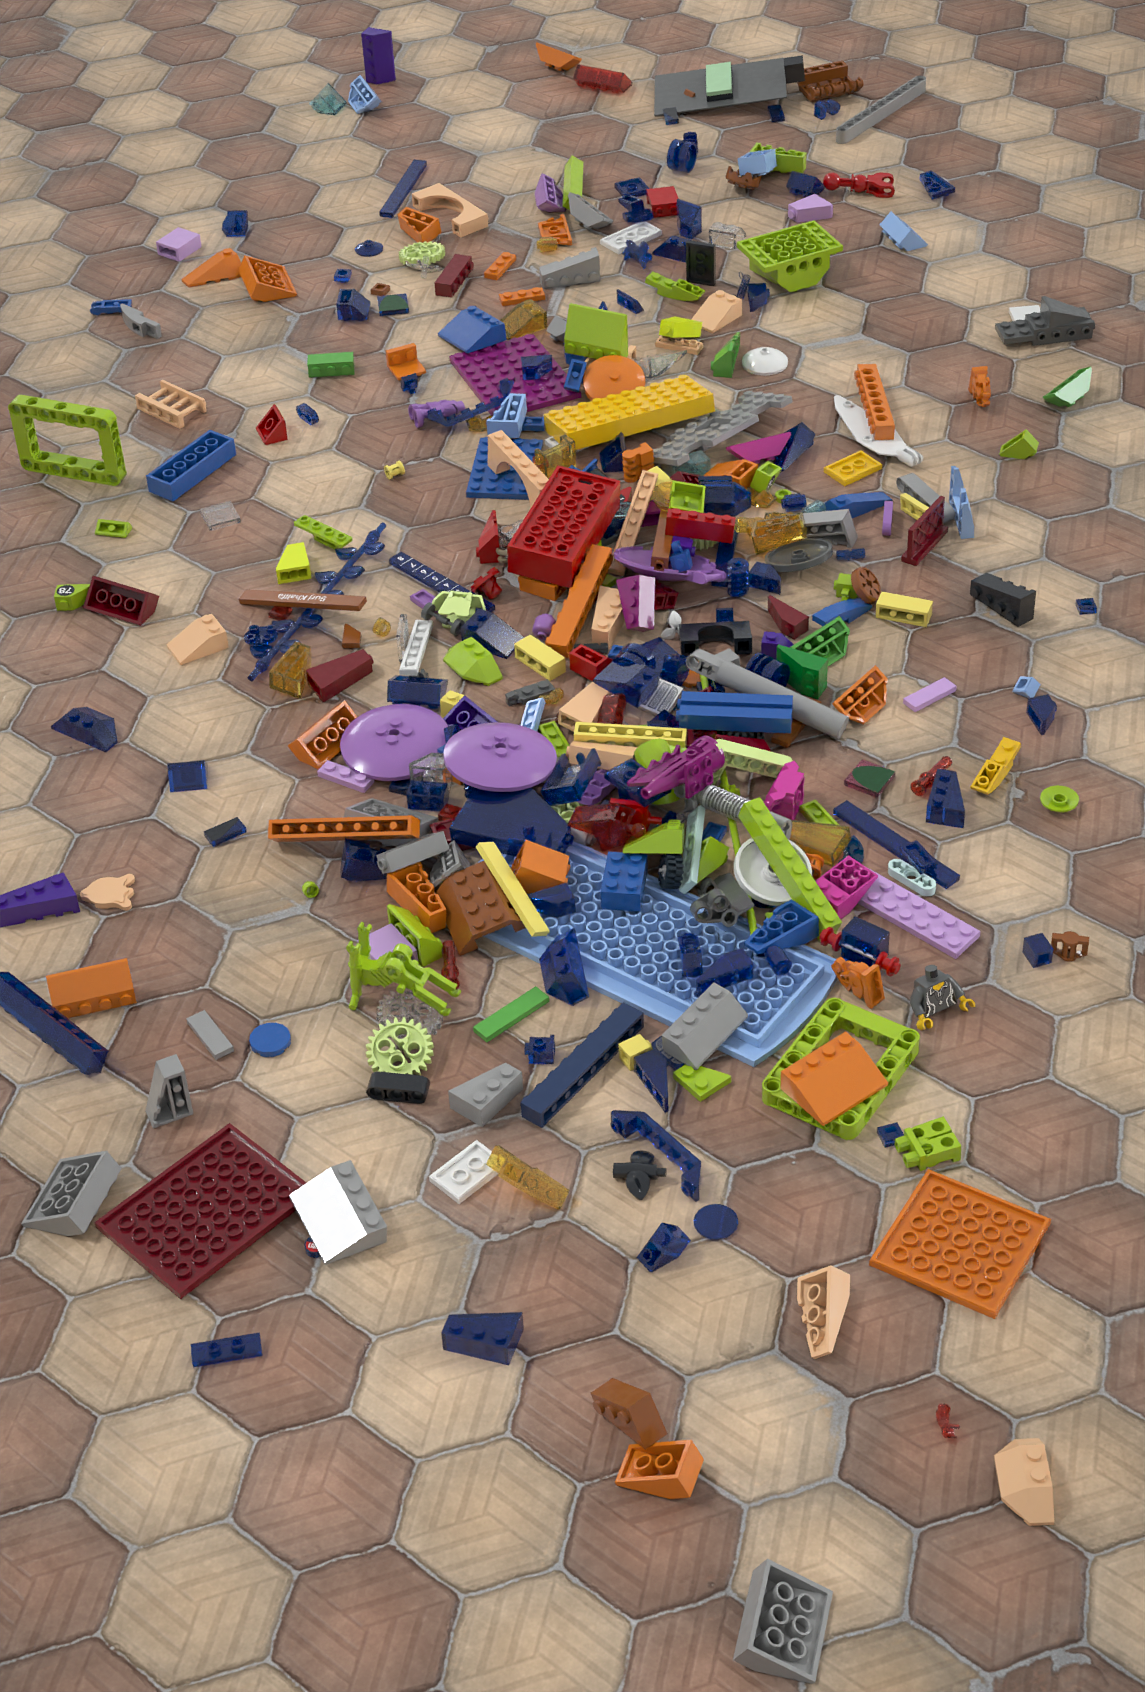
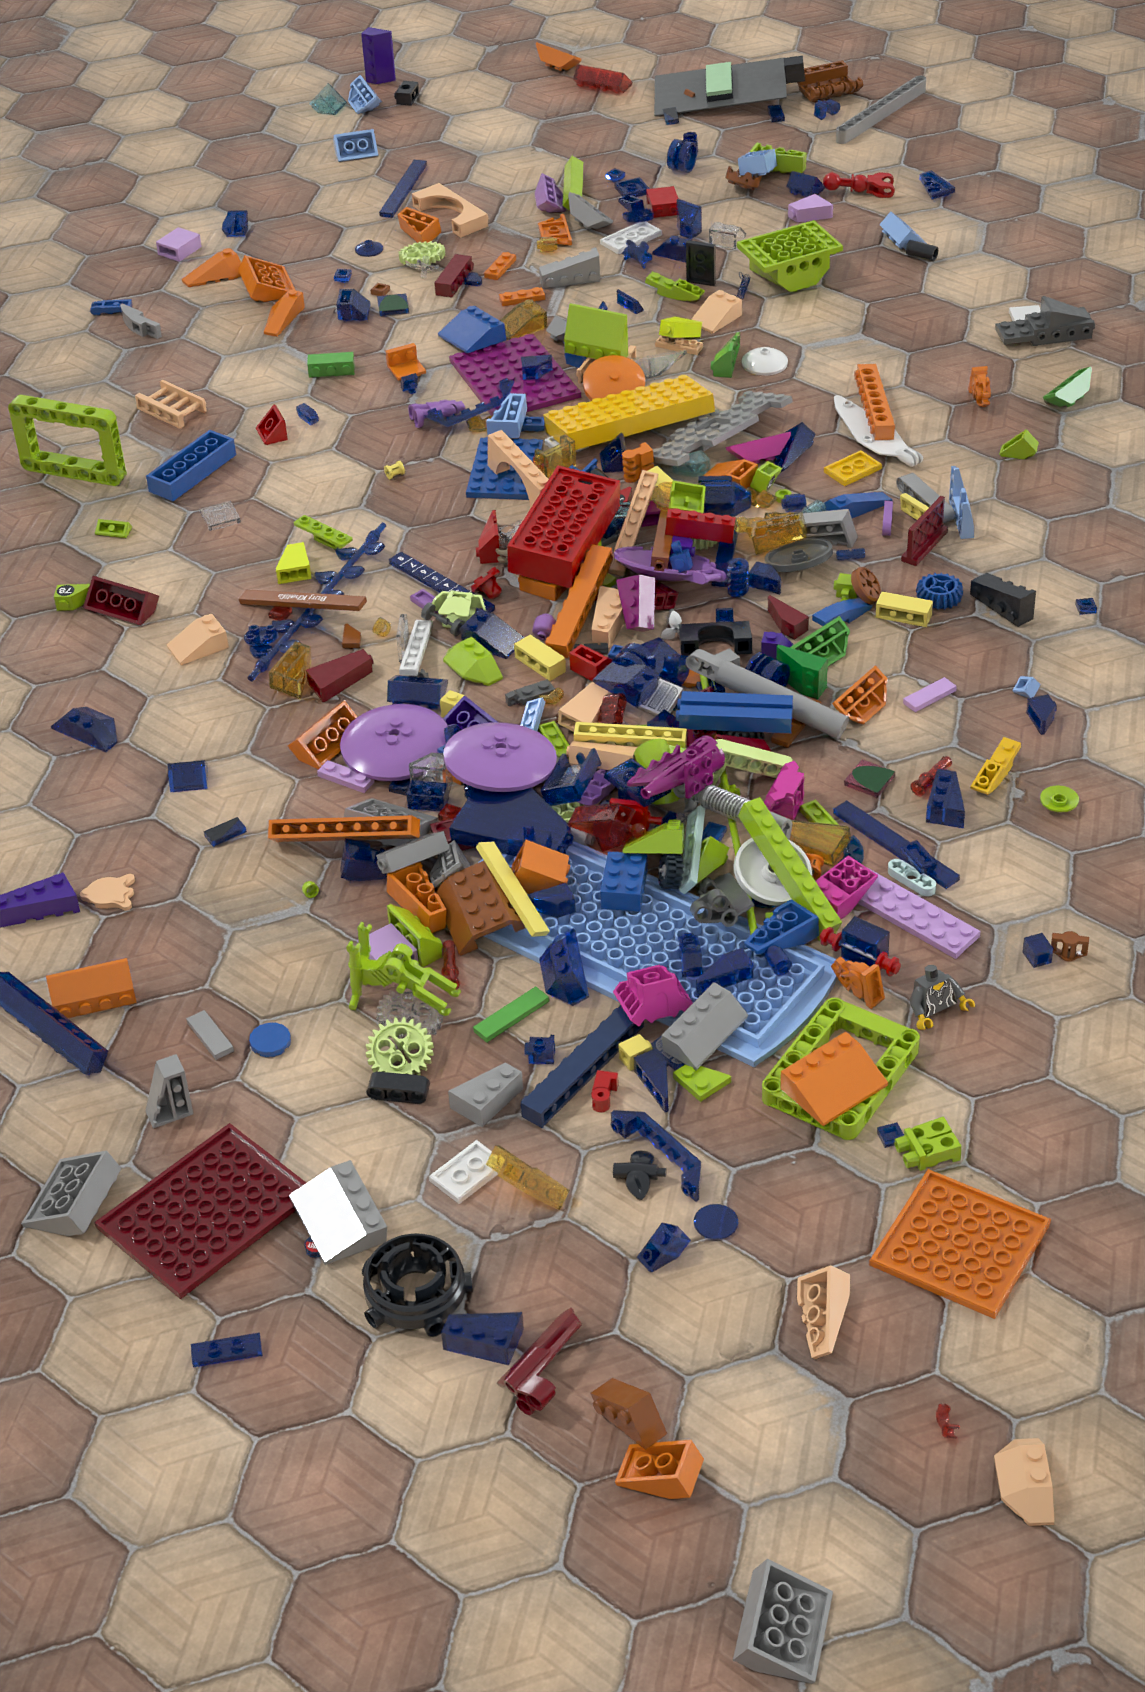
blue slope [564,359,587,393] -> none
dark red slope [670,471,703,485] -> none
clear blue slope [748,283,770,312] -> none
none -> orange wedge [264,289,305,337]
none -> light blue slope [333,129,378,162]
none -> black piece [362,1233,473,1337]
none -> black brick [394,81,419,106]
none -> clear blue tile [464,272,482,286]
none -> dark red panel [497,1307,582,1415]
none -> red leg [591,1070,619,1113]
none -> clear blue plate [606,168,625,182]
none -> dark pink slope [613,965,693,1026]
none -> black pin [906,240,939,261]
none -> blue gear [916,572,963,610]

